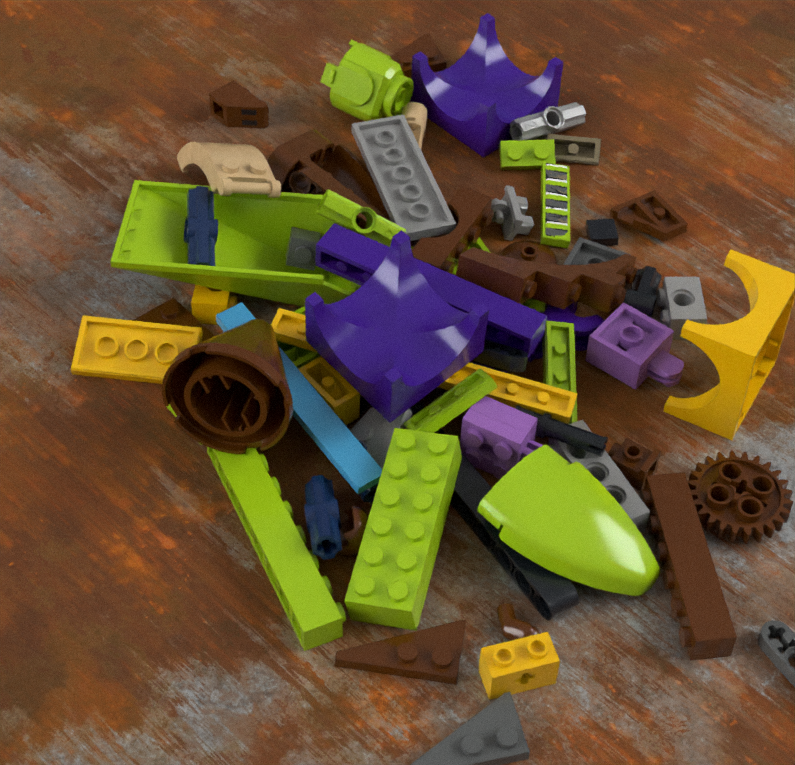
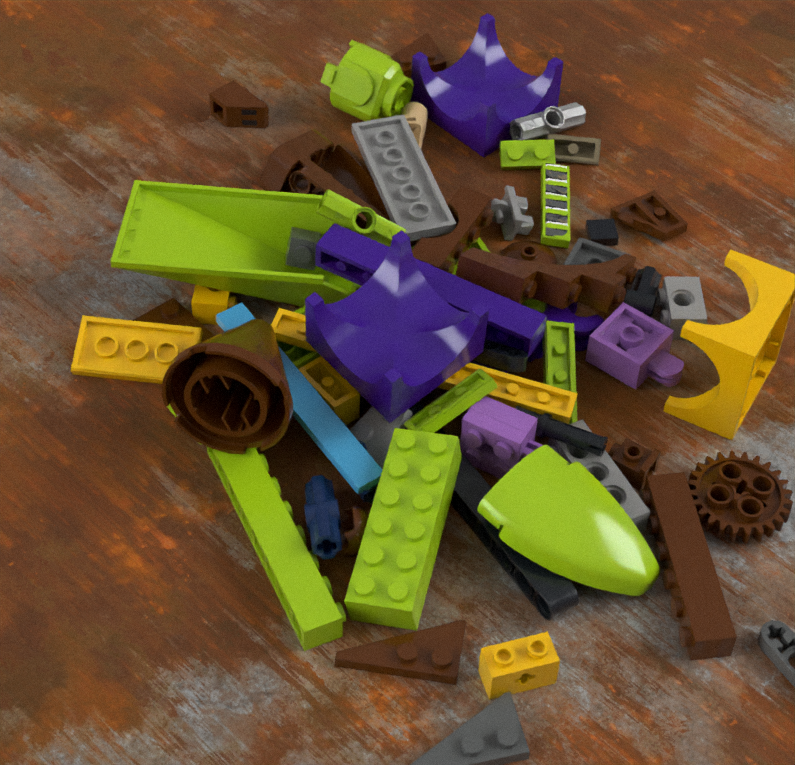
tan windscreen [177,142,281,198] -> none
dark blue piece [184,186,218,266] -> none
reddish brown arm [497,603,539,641] -> none

